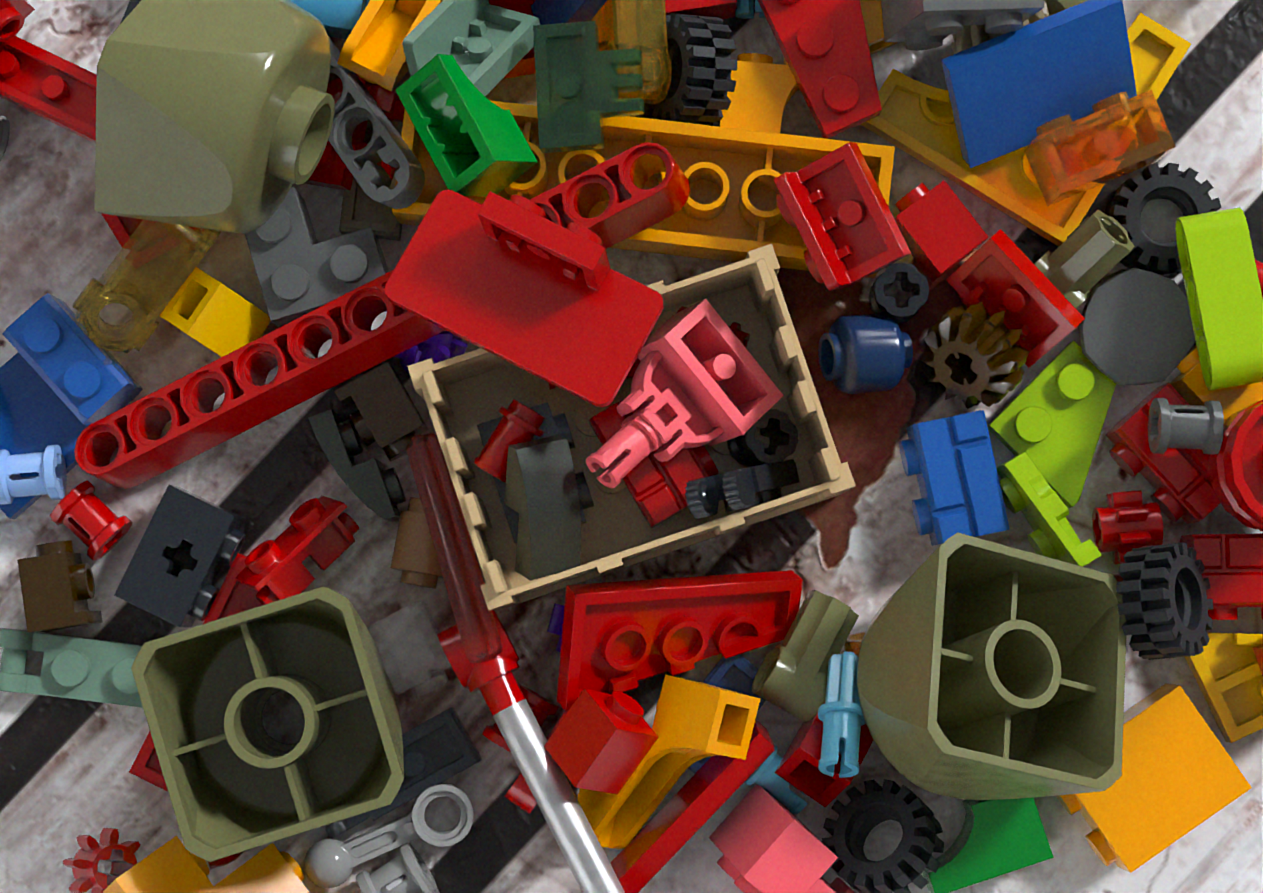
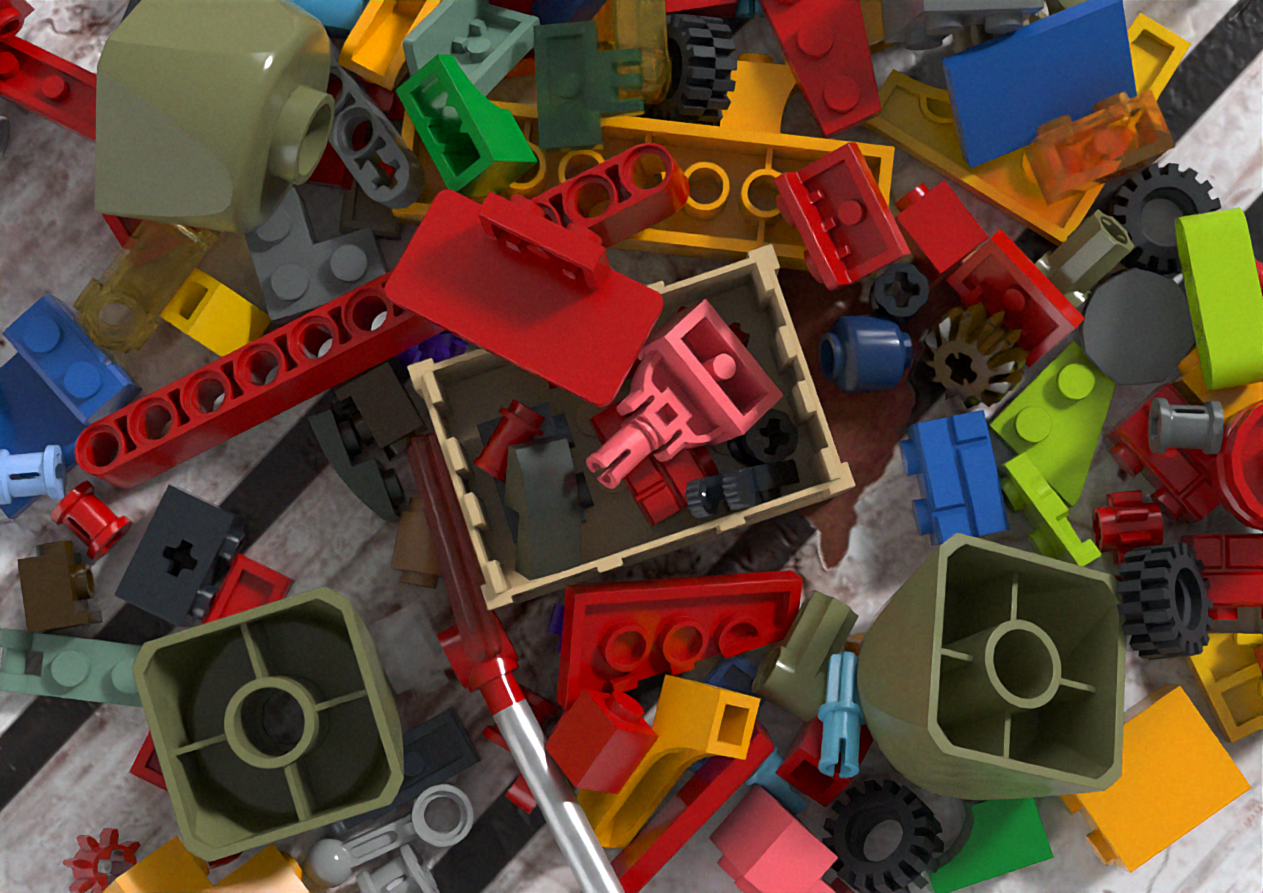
red hinge [235,496,360,606] -> none

